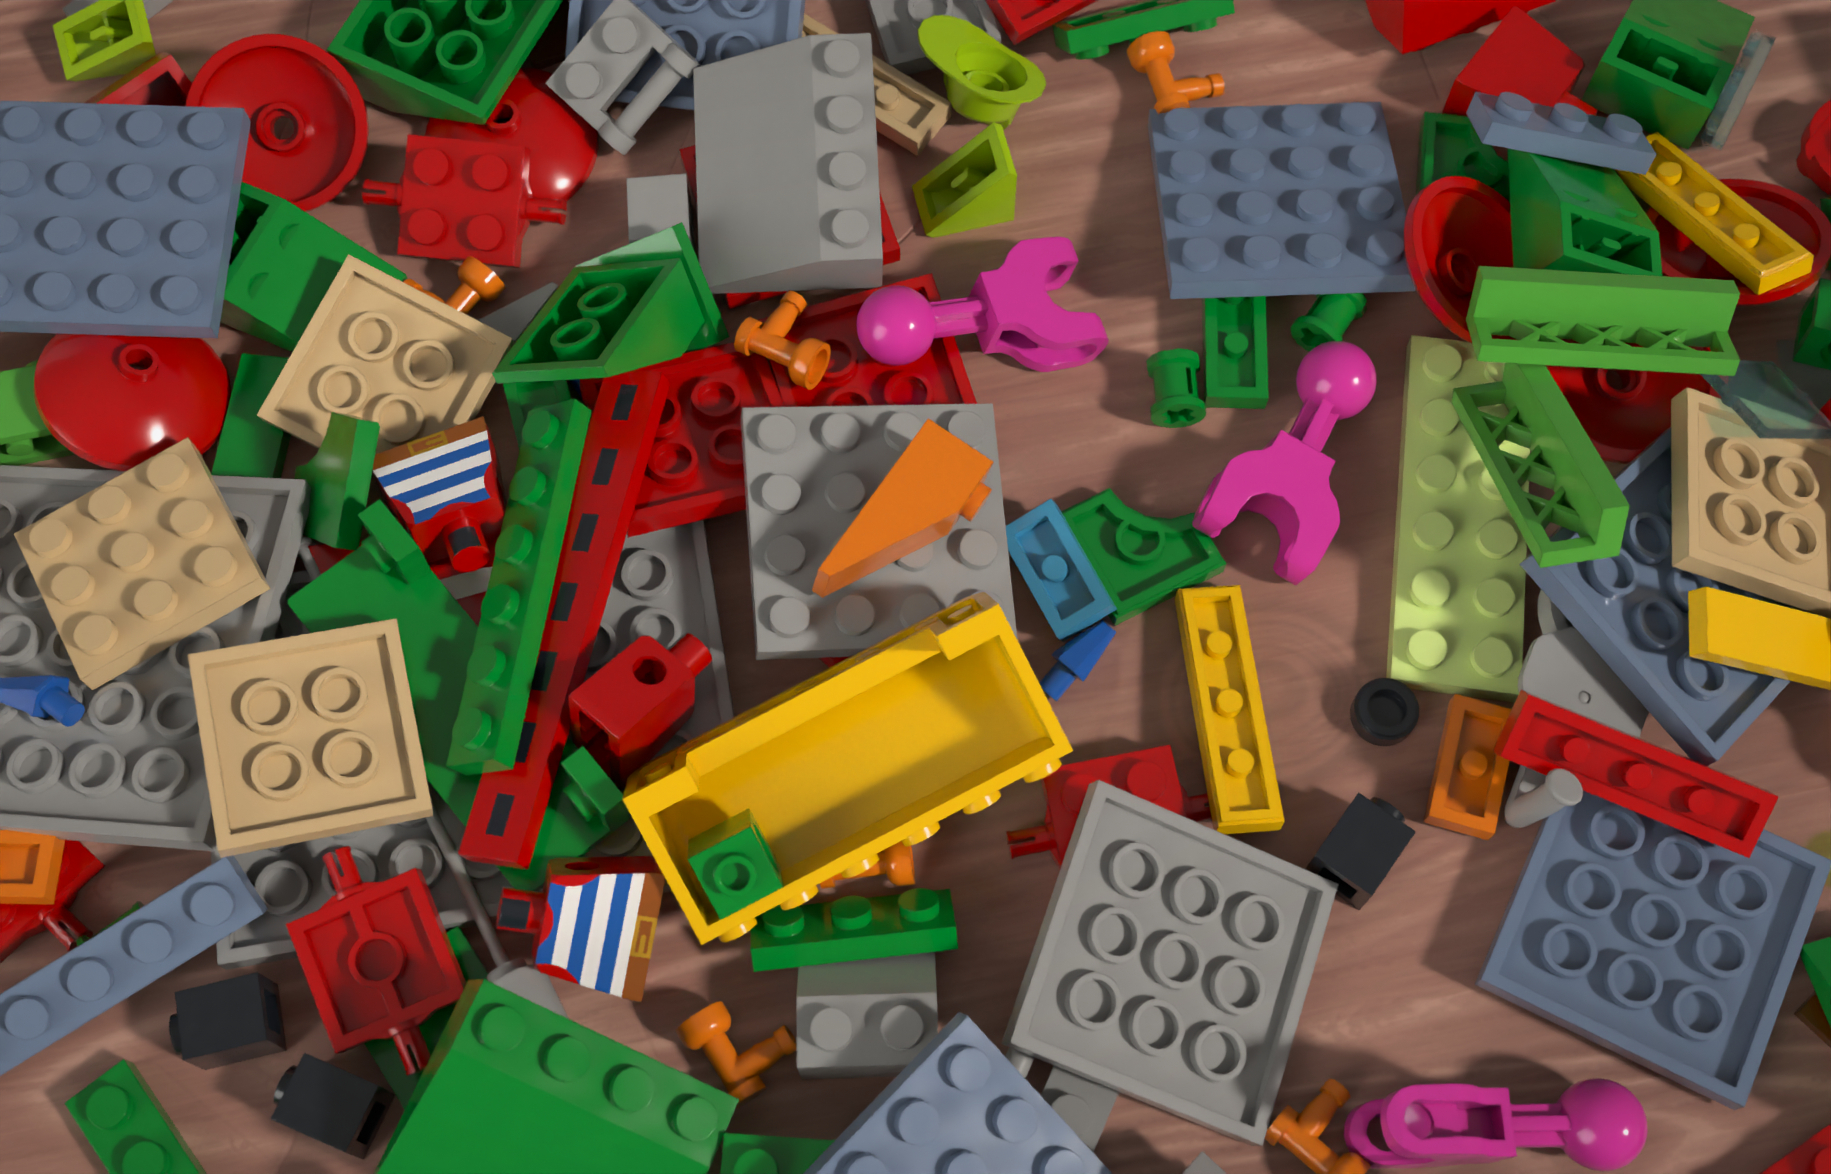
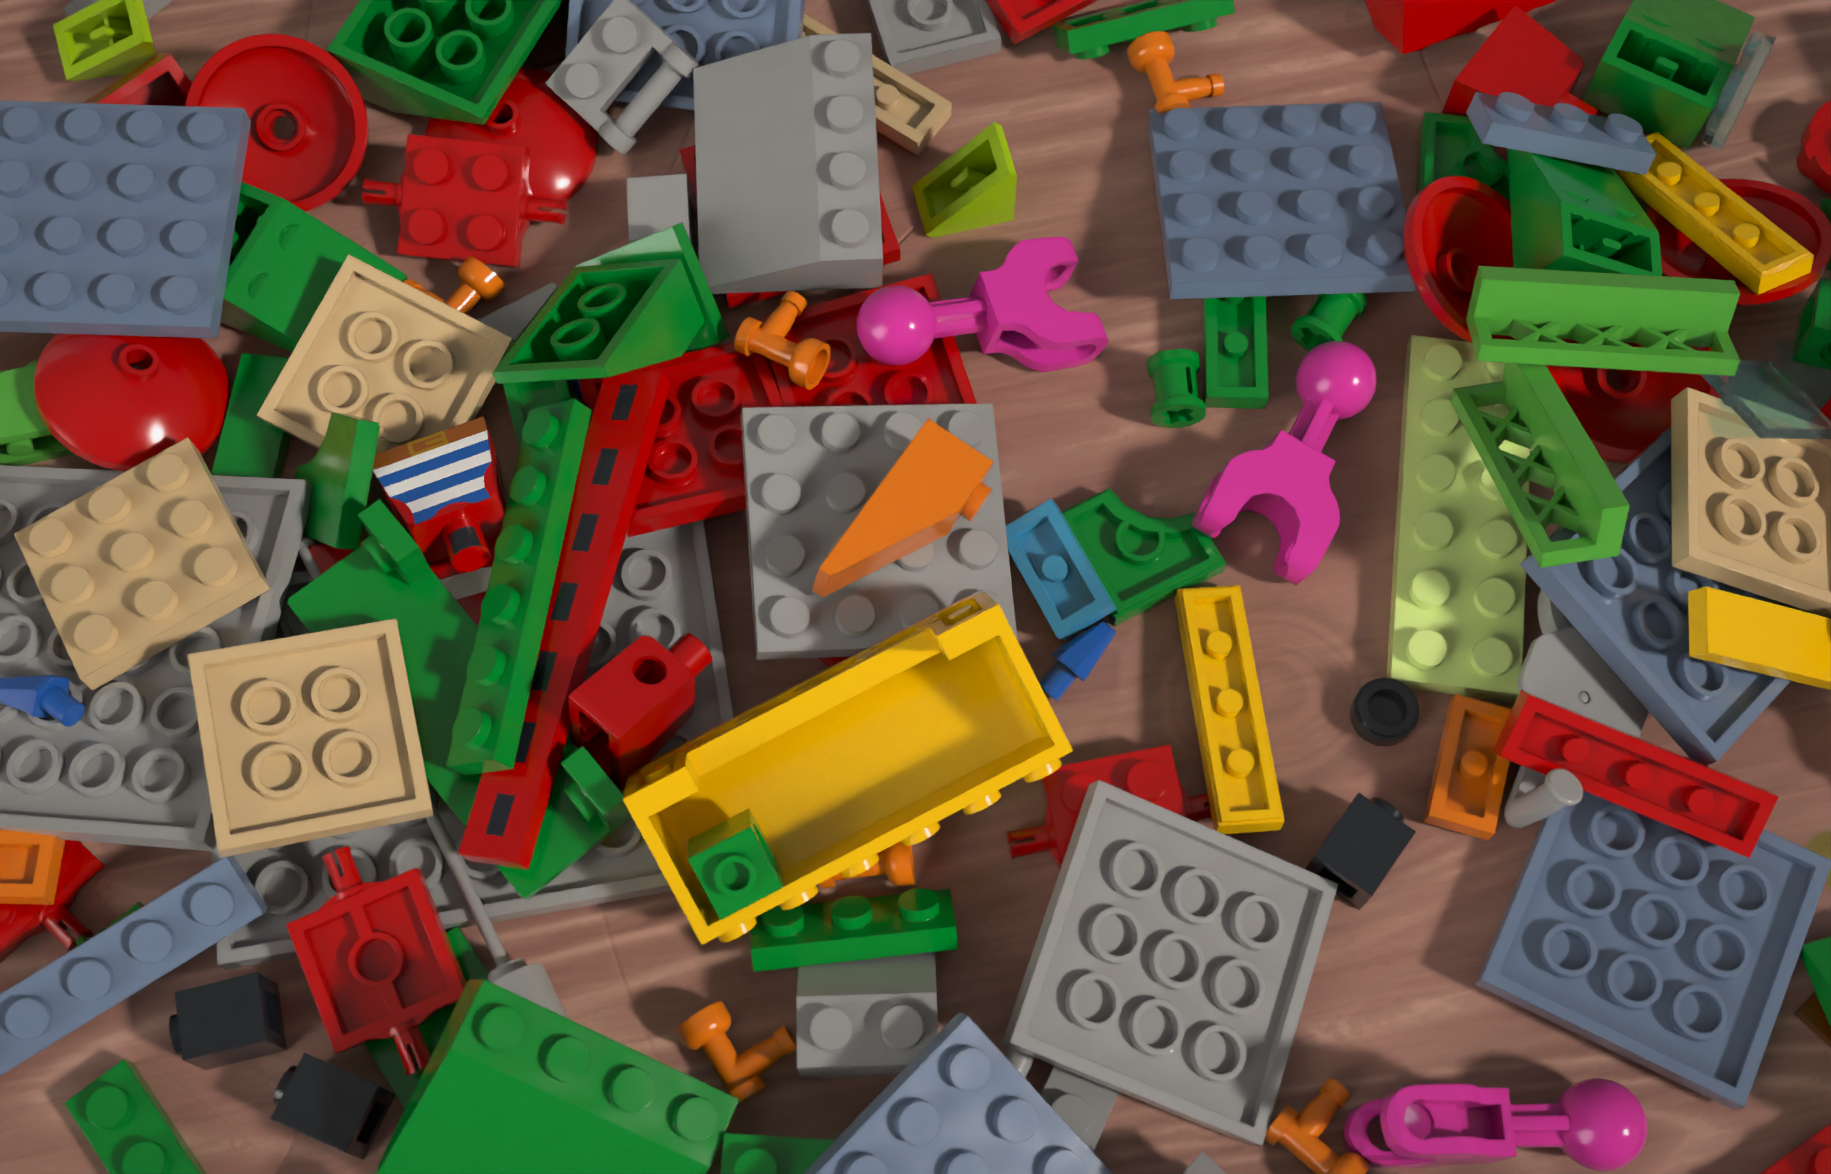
torso [496,856,665,1002] -> none
lime piece [917,15,1046,130] -> none

